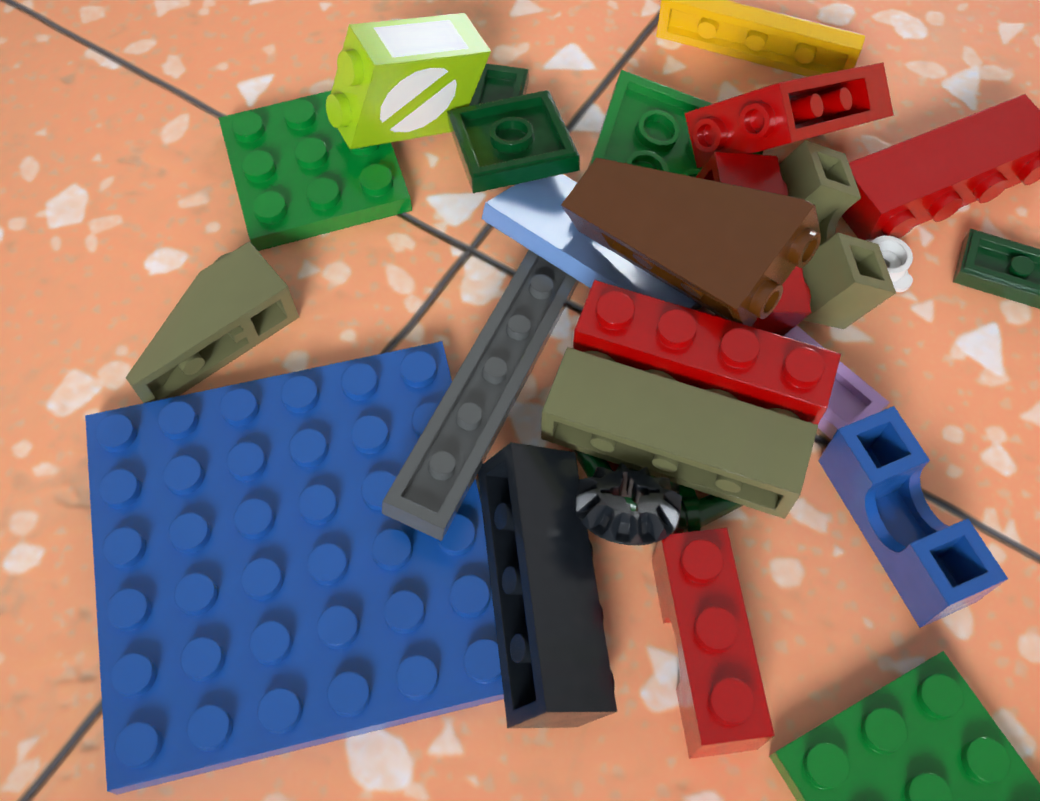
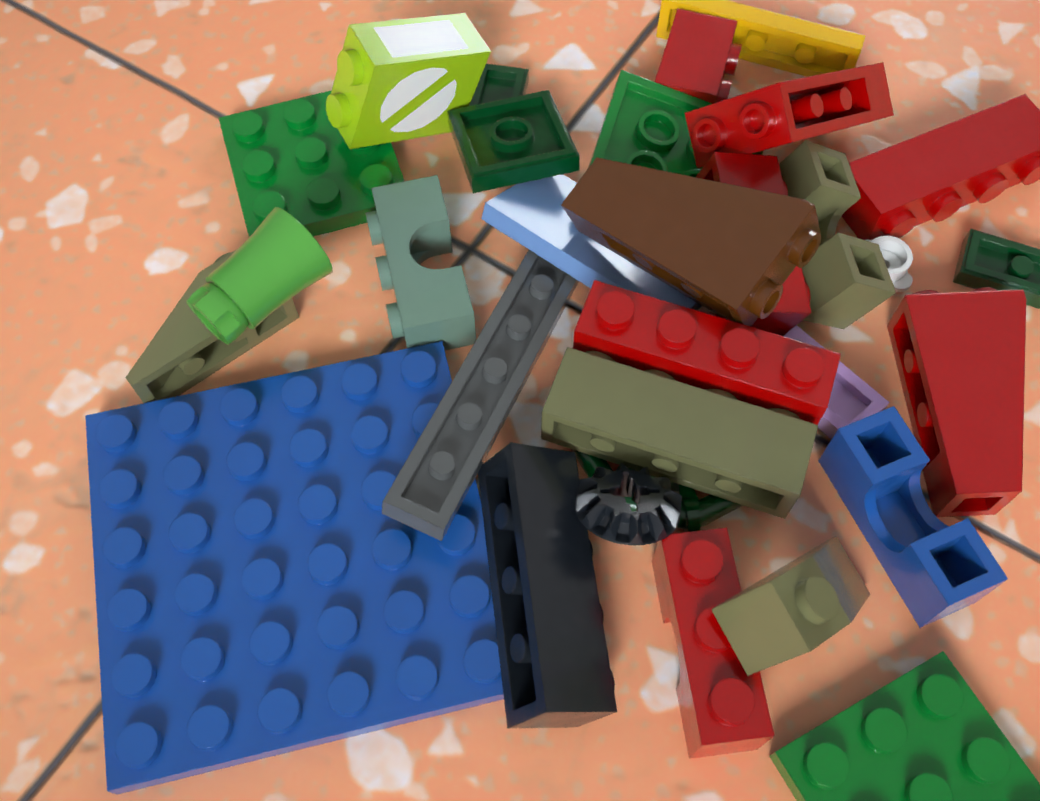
none -> bright green plant [186,207,333,345]
none -> sand green arch [365,175,476,351]
none -> red brick [655,9,742,104]
none -> olive slope [711,536,870,675]
none -> red slope [887,287,1026,517]

